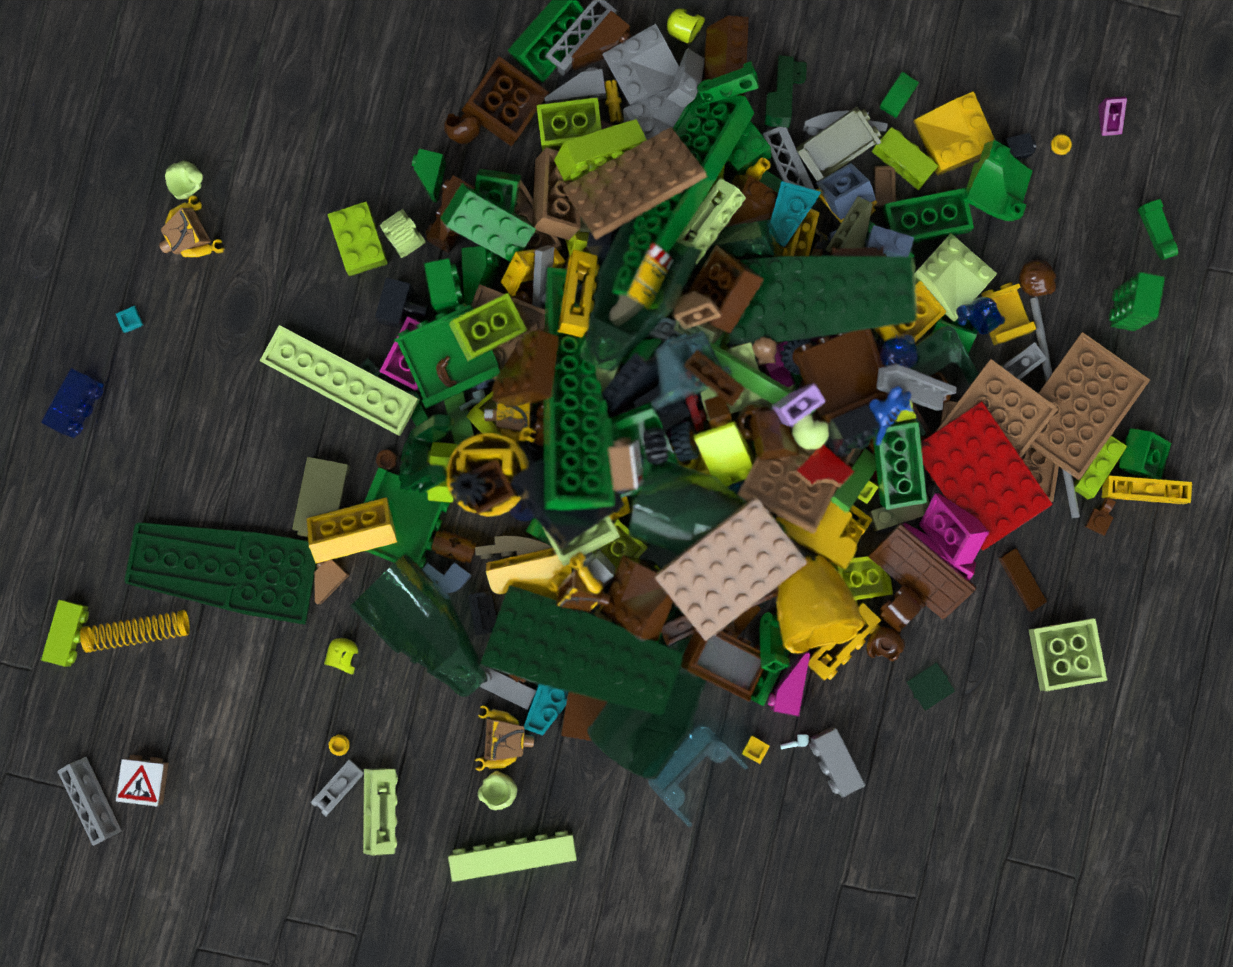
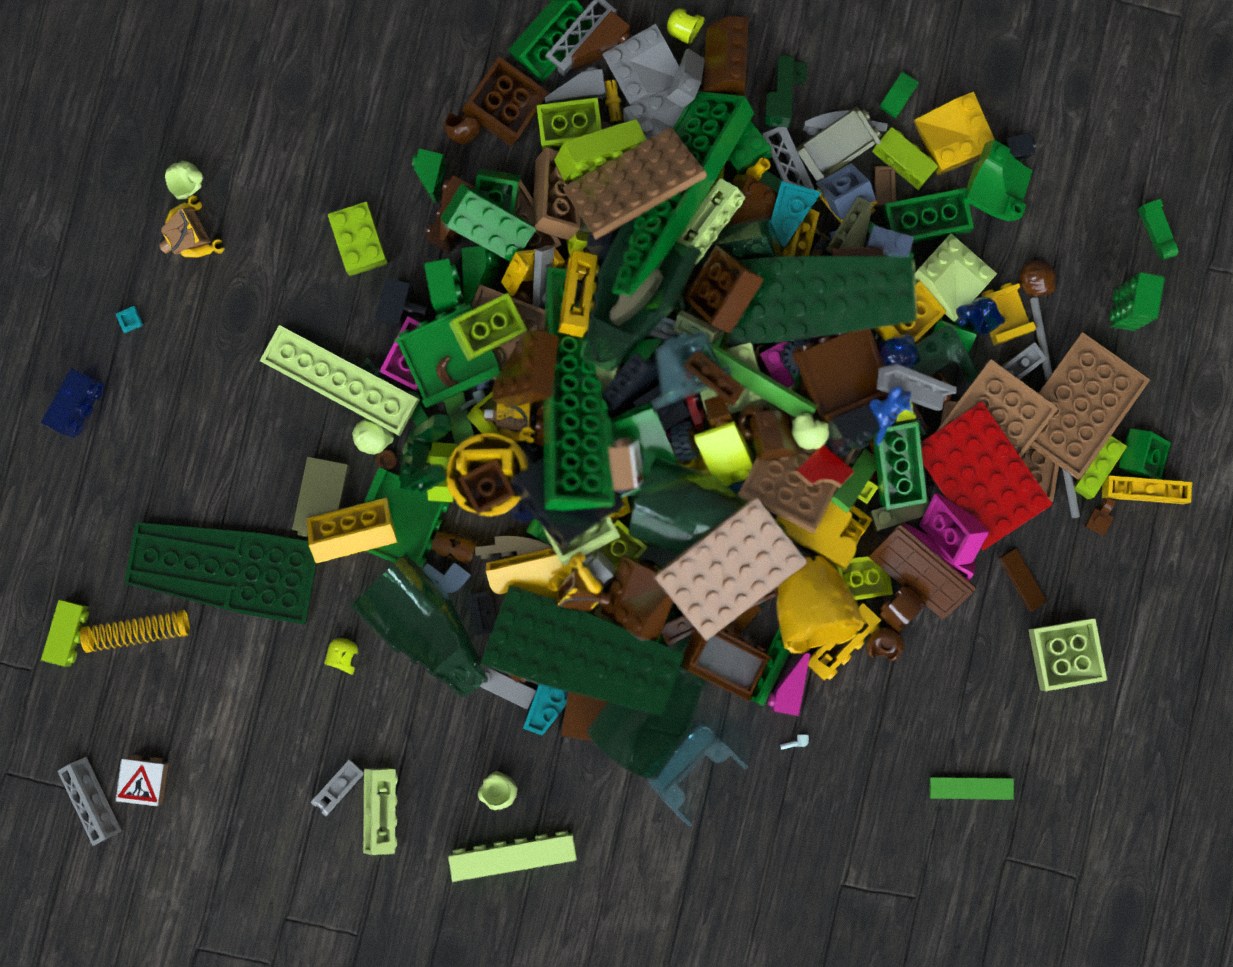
medium nougat slope [315,559,349,605] -> none
yellow plate [329,735,350,756] -> none
yellowish green brick [380,209,426,258] -> none
black gear [450,469,486,506] -> none
torso [475,706,534,771] -> none
yellow sticker [628,243,673,310] -> none
black gear [643,427,669,464] -> none
medium nougat slope [674,292,722,330] -> none
green leg [697,61,759,104] -> none
yellow plate [741,735,770,764] -> none
medium nougat animal [752,337,777,365] -> none
green leg [759,612,789,673] -> none
lavender slope [772,384,825,426] -> none
light grey brick [809,727,865,797] -> none
clear green piece [906,663,955,711] -> none
yellow plate [1051,134,1072,155] -> none
magenta slope [1098,96,1127,136] -> none
none -> yellowish green hair [352,418,394,454]
none -> bright green tile [929,777,1014,800]

